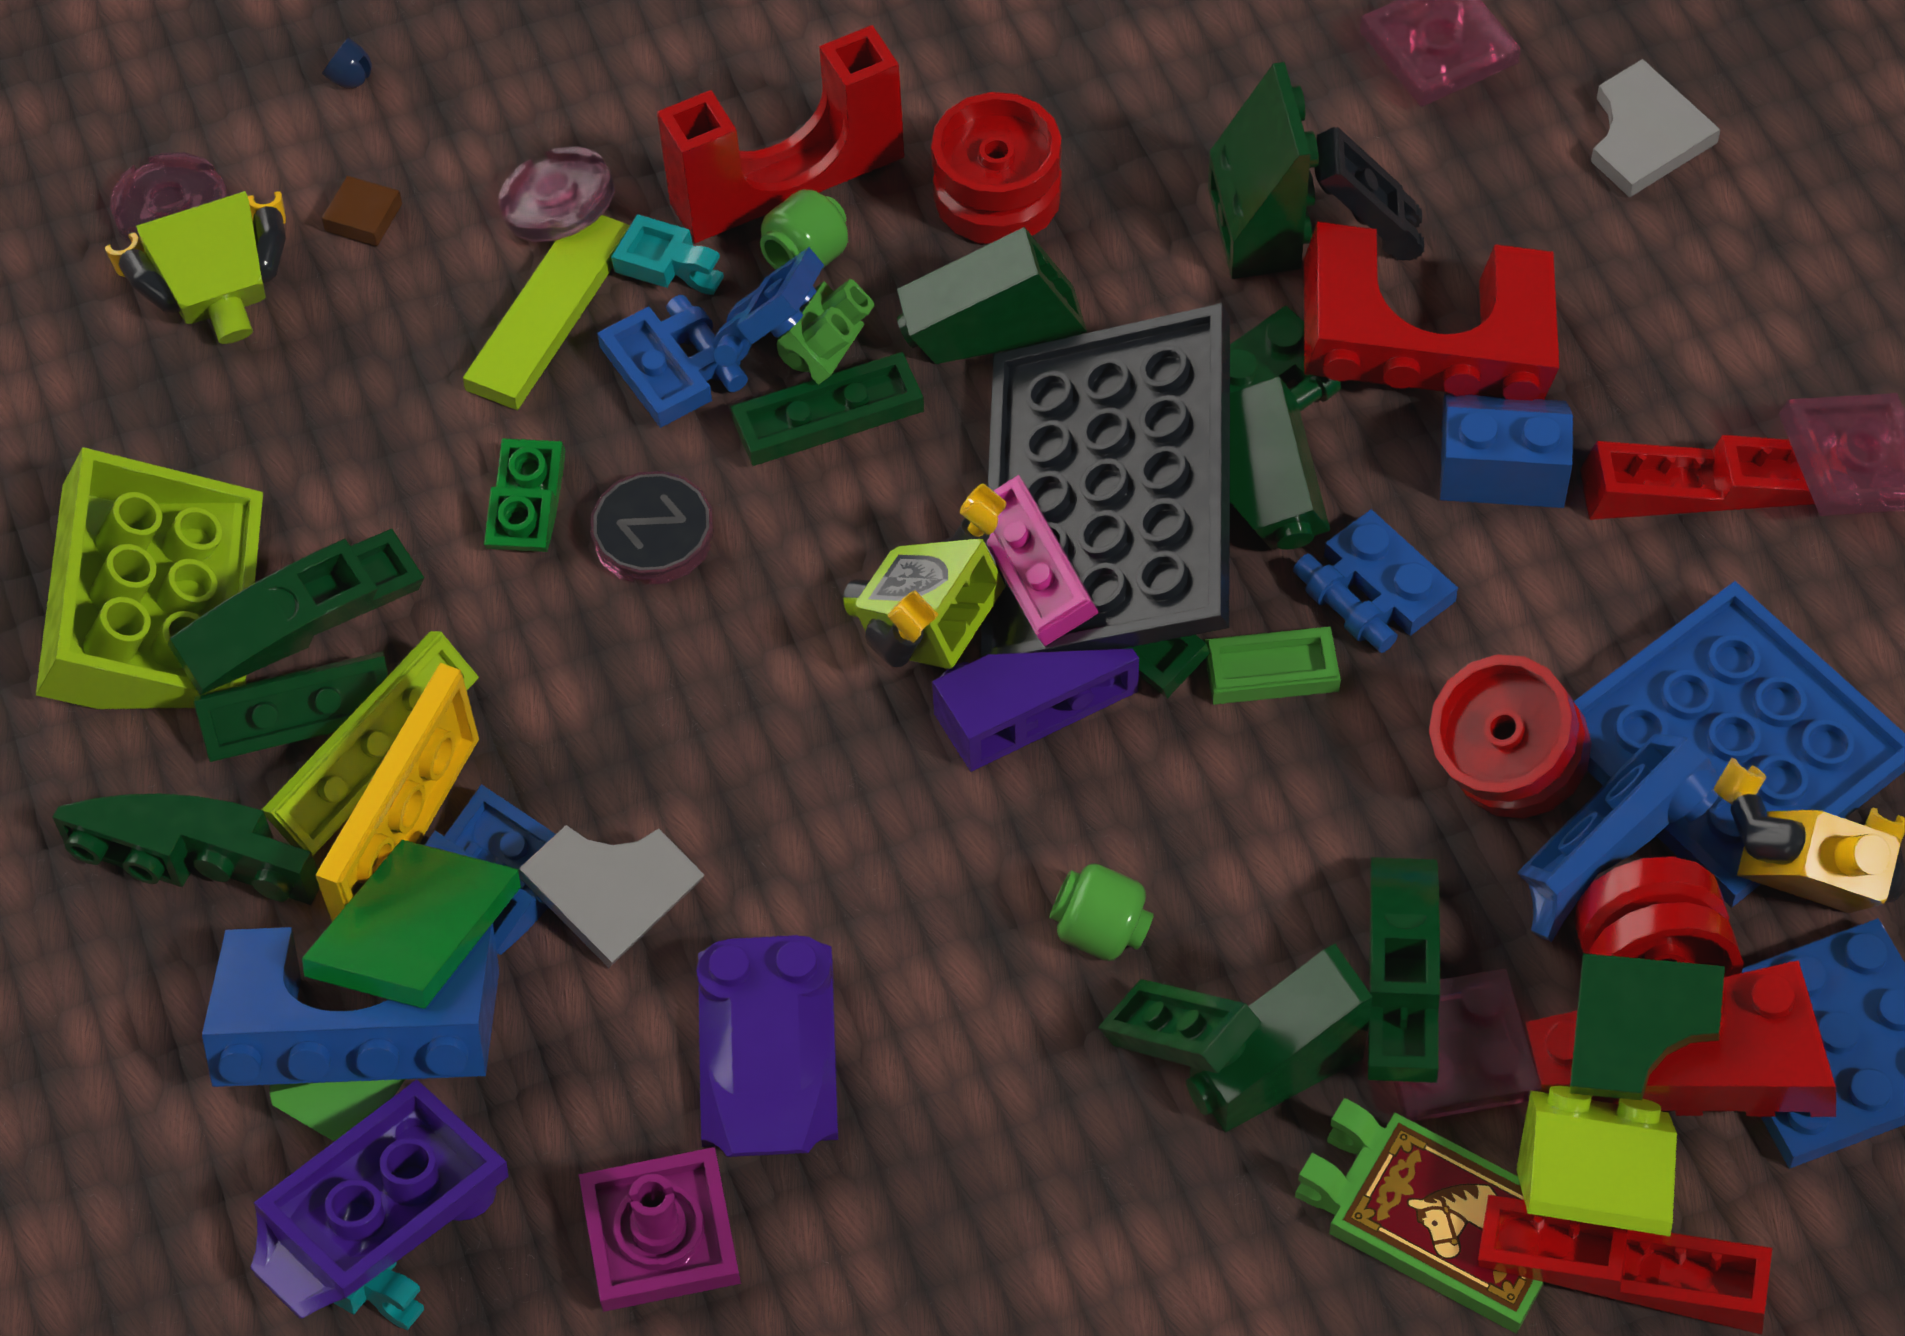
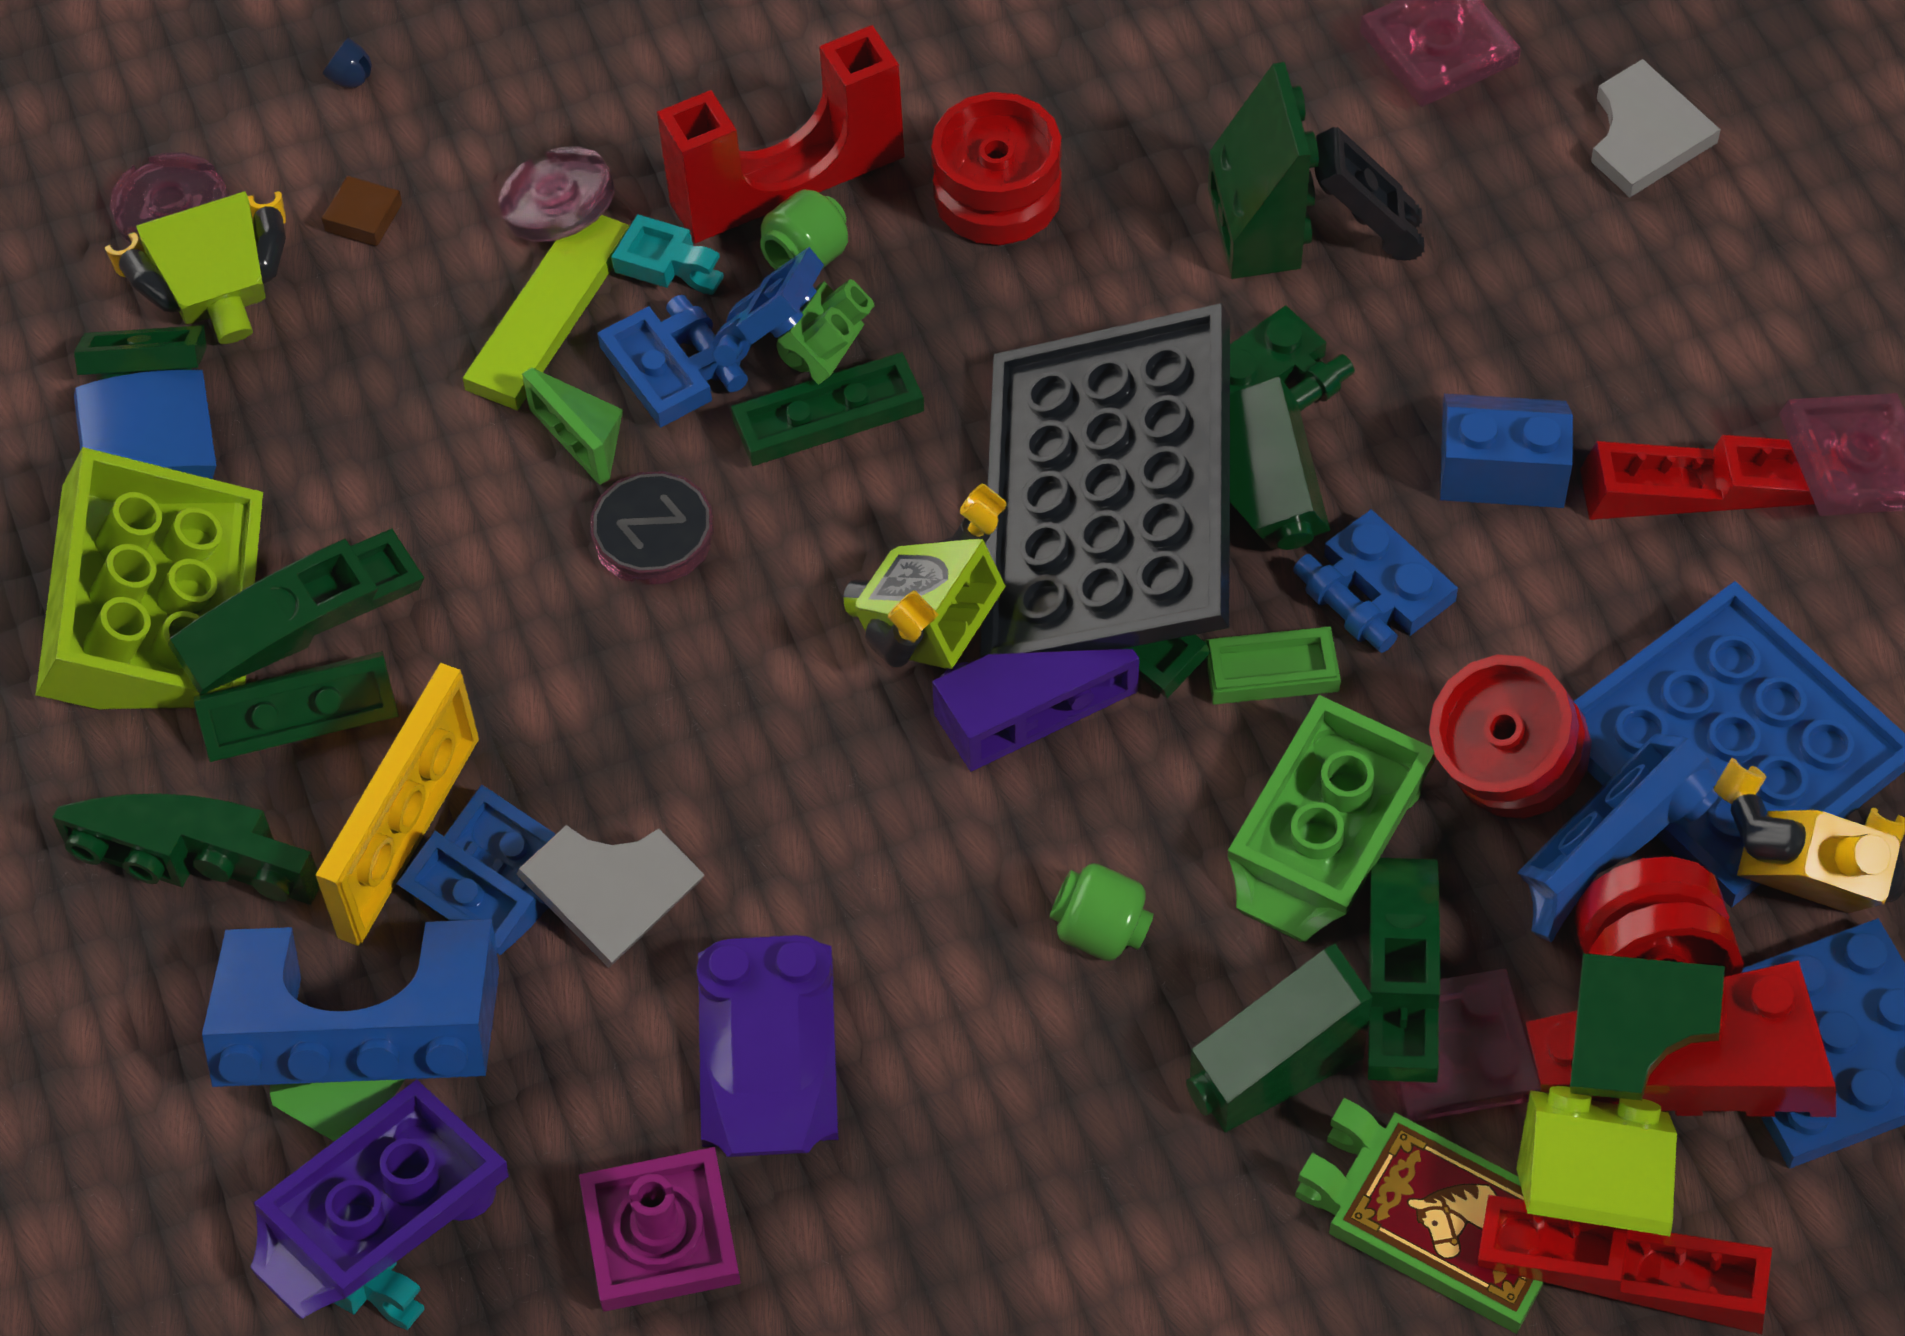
lime tile [262,631,479,856] -> none
green tile [302,840,521,1009] -> none
green slope [484,438,566,552] -> none
dark green slope [897,227,1087,364] -> none
dark pink tile [986,475,1099,646] -> none
dark green plate [1098,979,1262,1074] -> none
red arch [1304,222,1559,401] -> none
none -> dark green plate [74,325,207,380]
none -> blue slope [74,370,217,479]
none -> bright green slope [522,368,623,485]
none -> bright green slope [1228,695,1436,942]

